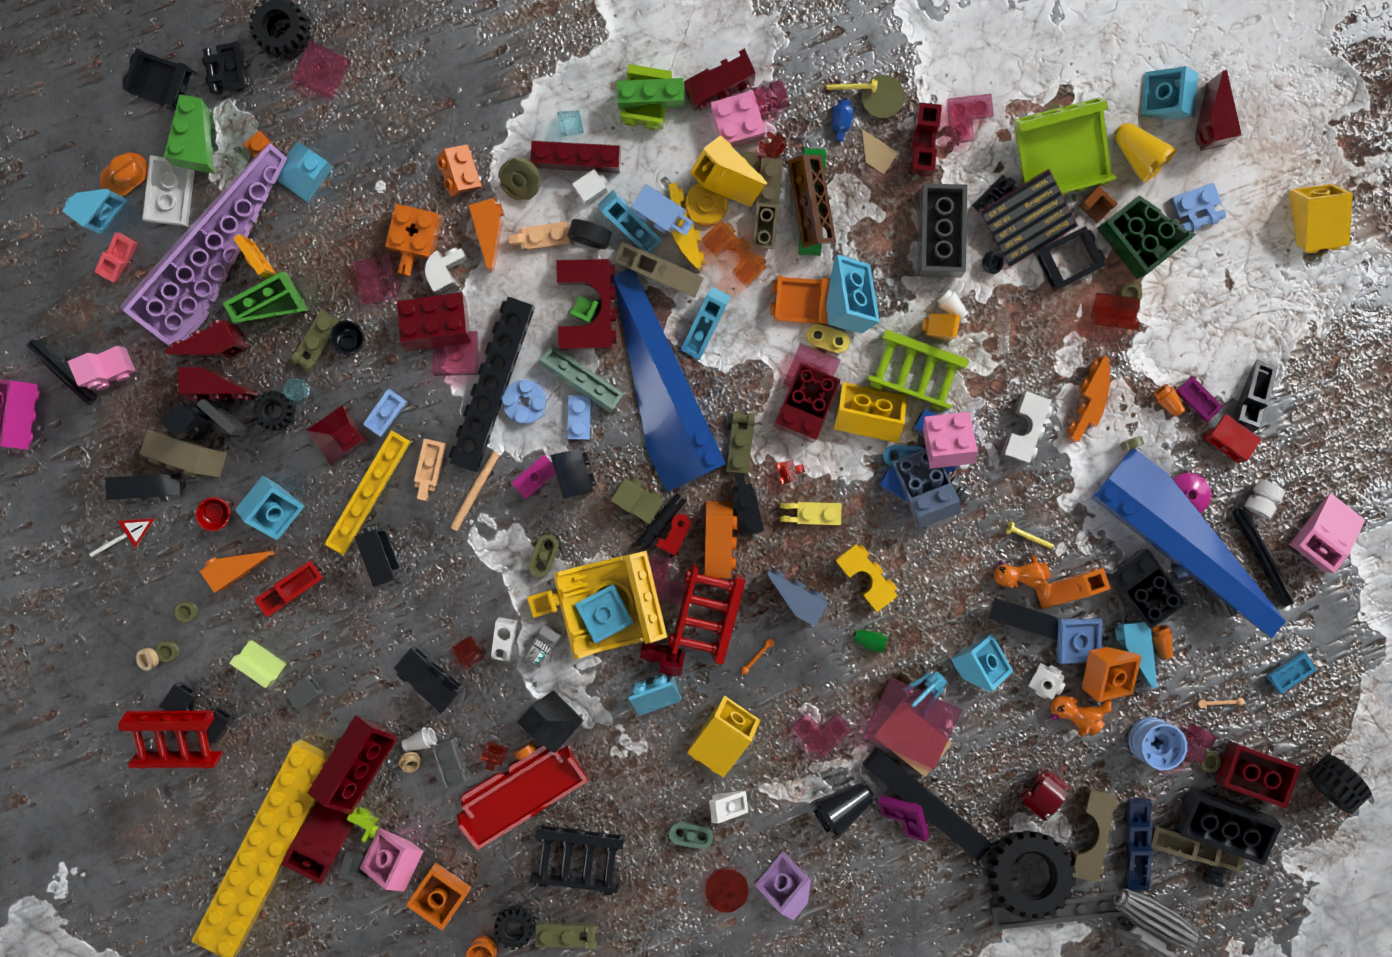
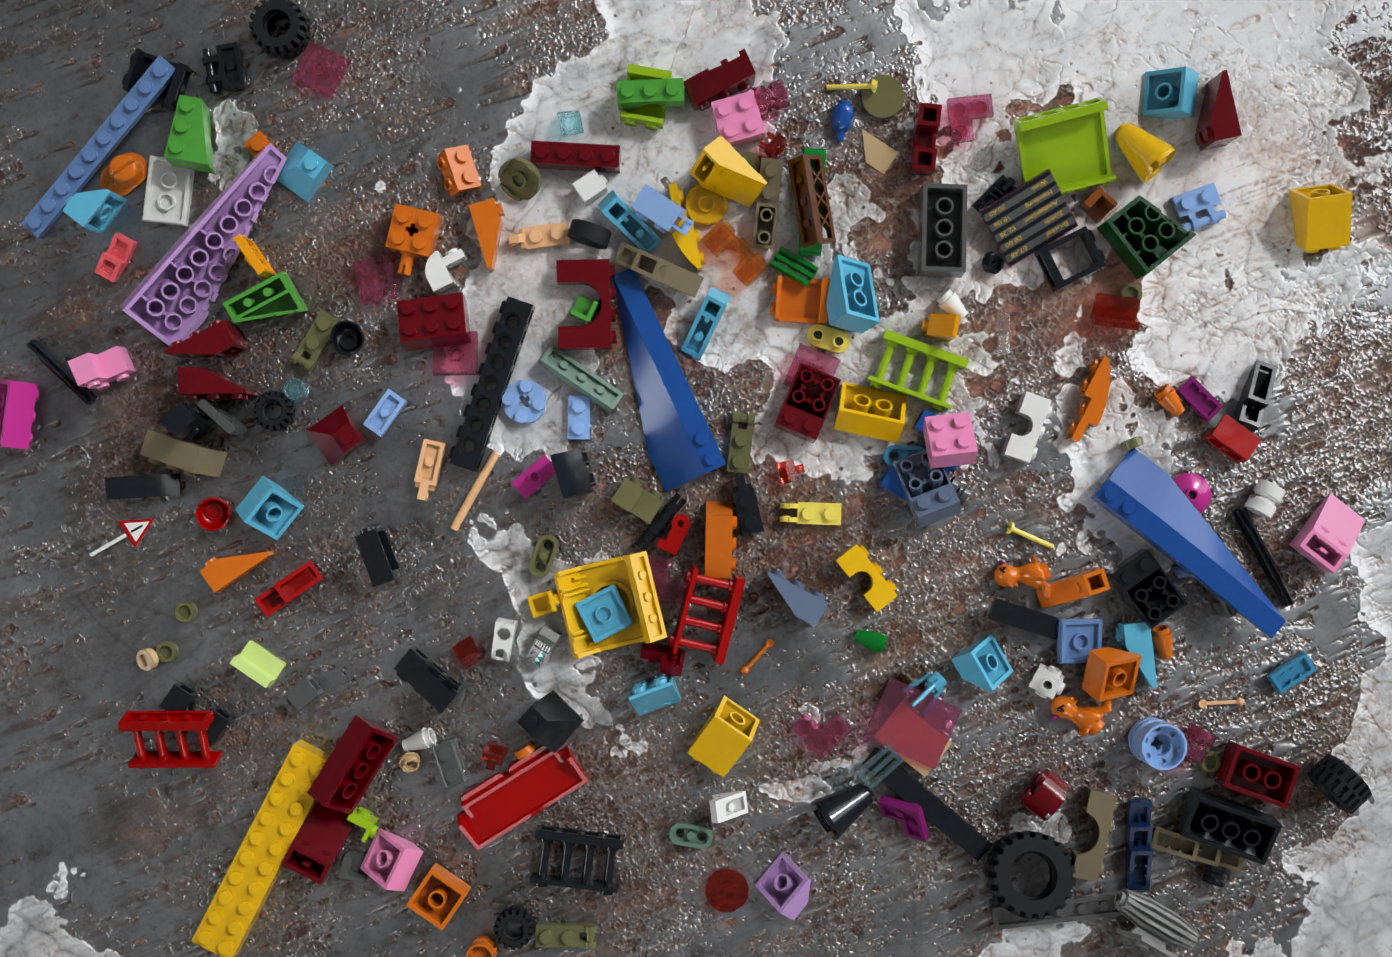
yellow plate [325,430,411,555] -> none
none -> medium blue plate [21,55,176,239]
none -> green tile [769,246,819,288]
none -> clear light blue tile [855,743,904,790]

